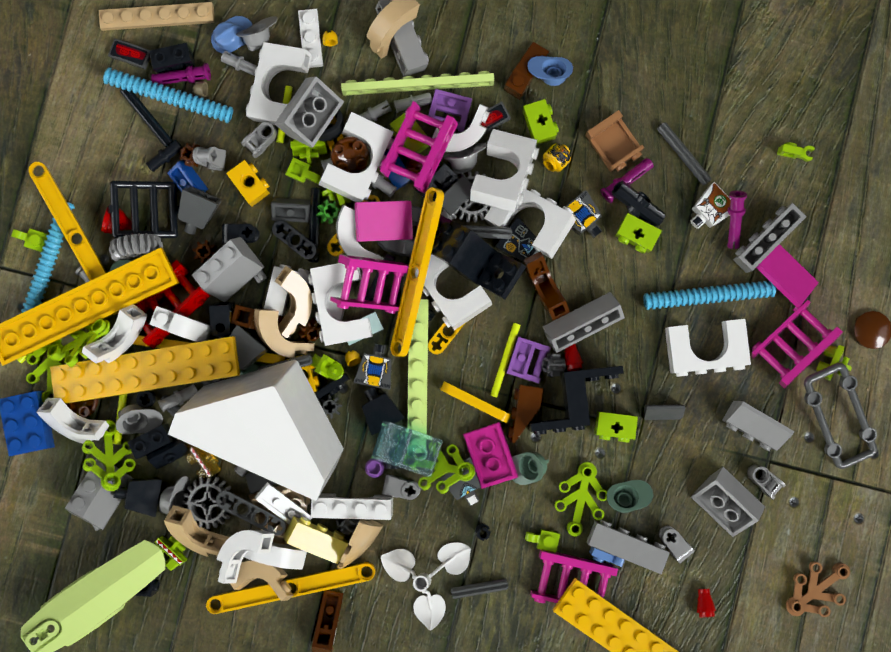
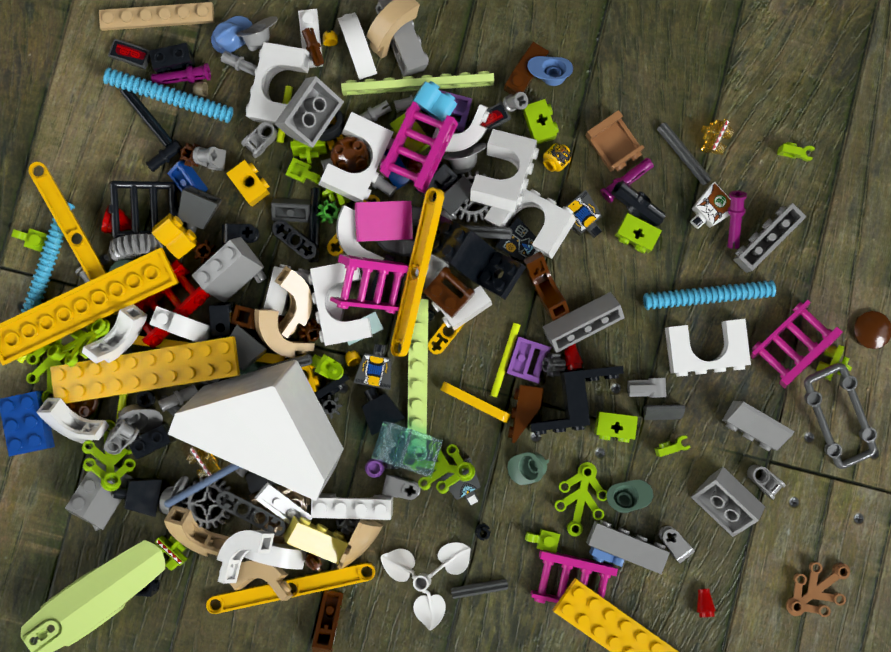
black plate [146,439,191,469] -> none
dark pink tile [463,422,519,489] -> none
dark pink tile [756,244,819,308] -> none
none -> light grey piece [104,419,139,455]
none -> yellow brick [151,213,197,259]
none -> sand blue piece [164,463,242,508]
none -> reddish brown axle [302,28,324,67]
none -> reddish brown axle [305,553,322,571]
none -> white arch [337,12,377,80]
none -> medium azure brick [411,81,457,121]
none -> reddish brown plate [423,266,475,318]
none -> light grey bush [503,92,528,112]
none -> light grey piece [627,378,666,398]
none -> lime plate [654,435,691,457]
none -> clear yellow hips [701,119,734,155]

